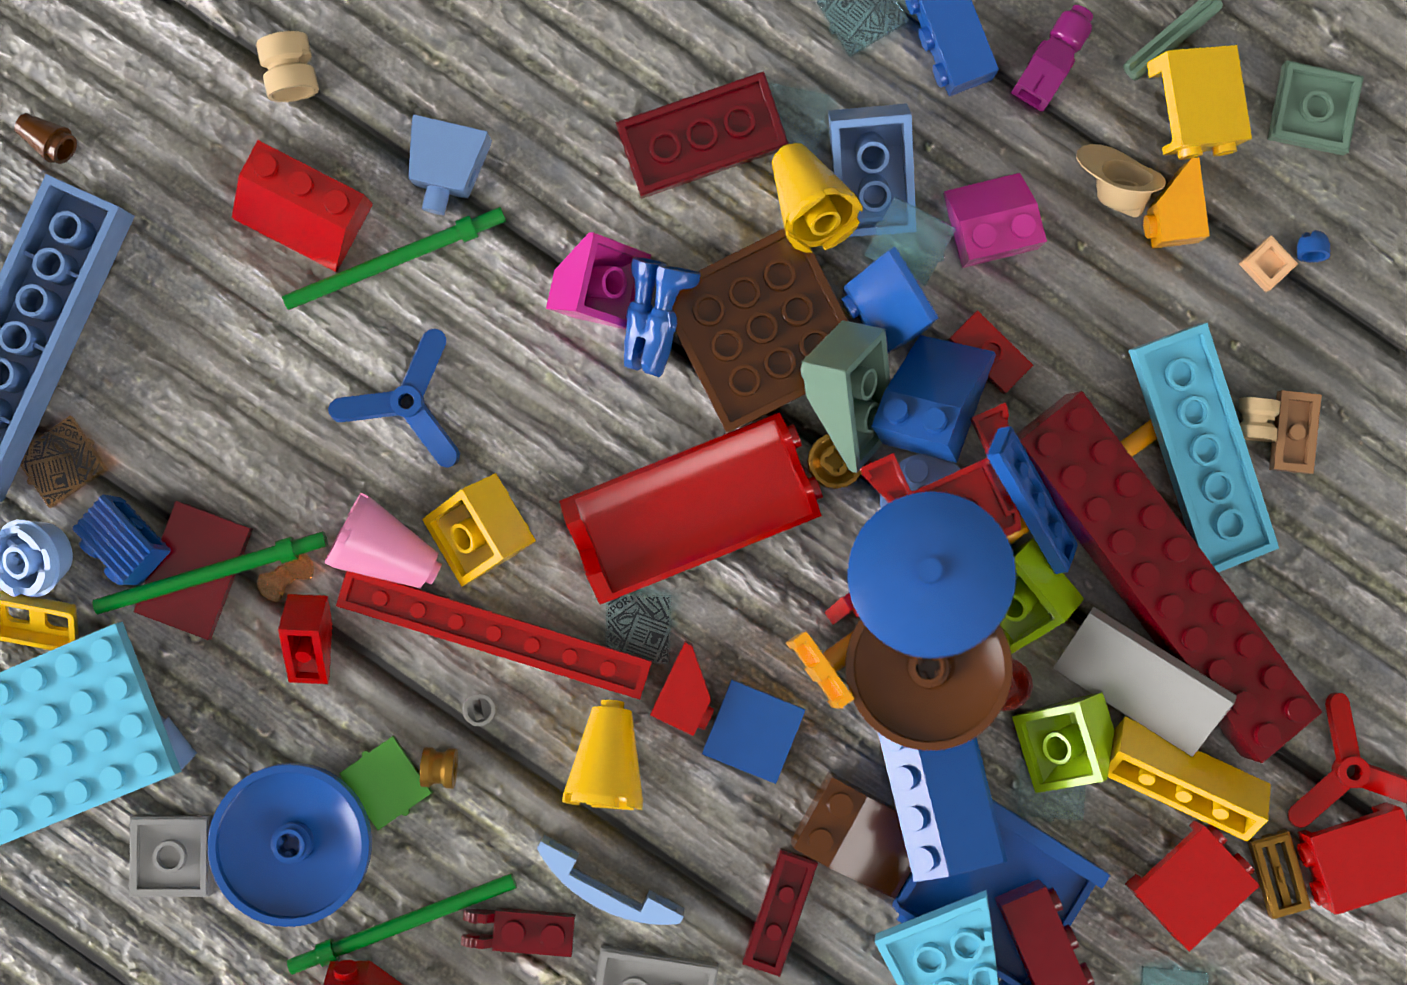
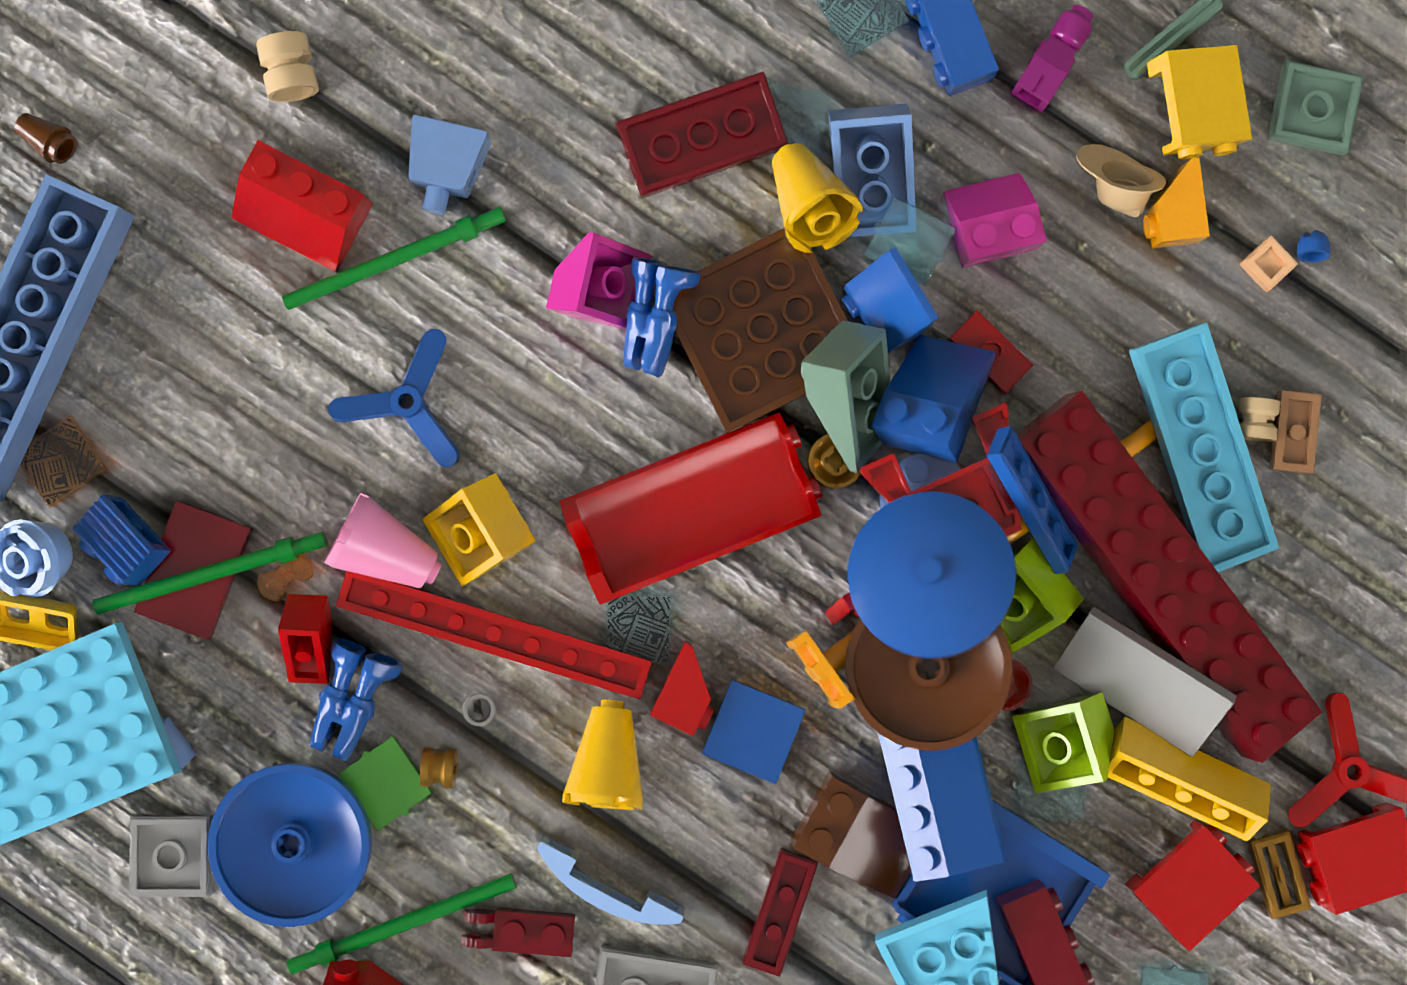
none -> blue piece [310,638,403,761]

